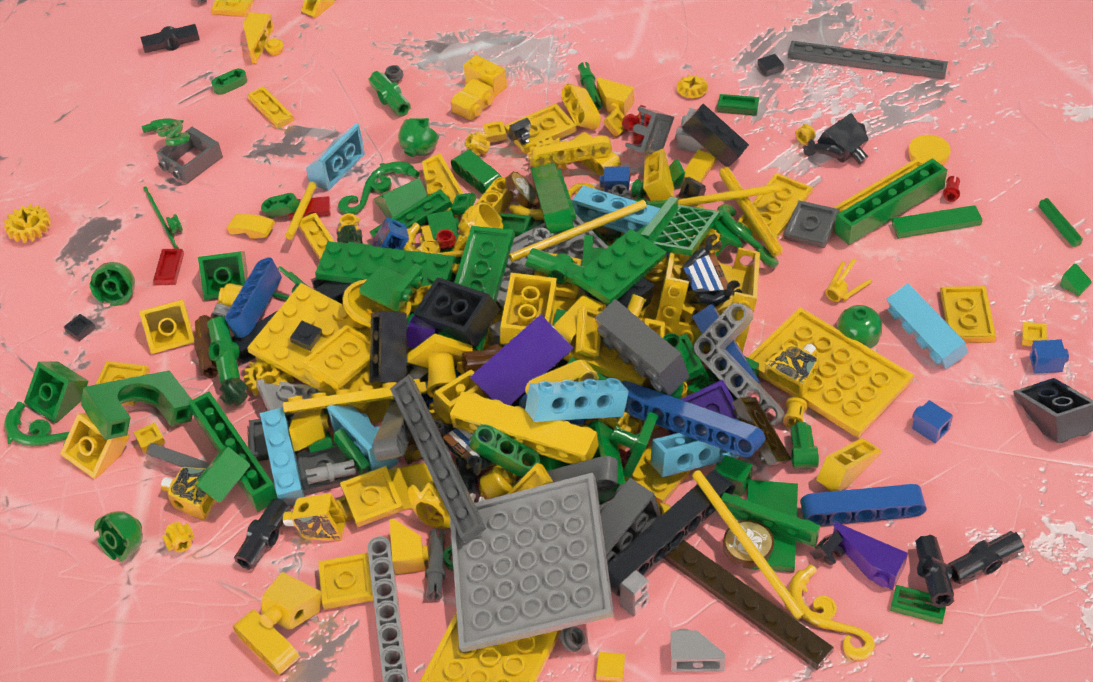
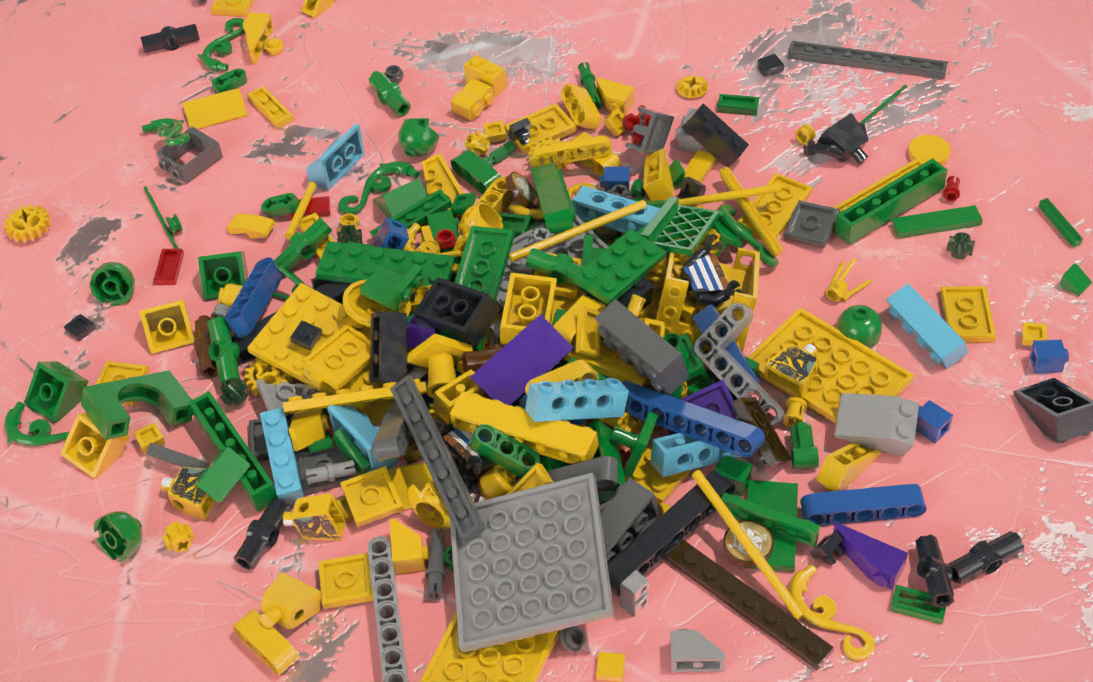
none -> yellow piece [182,88,248,129]
none -> green plant [197,18,245,72]
none -> green piece [274,217,333,272]
none -> green axle [482,141,516,167]
none -> light grey slope [834,393,919,457]
none -> green piece [860,84,907,124]
none -> gear [946,232,975,259]

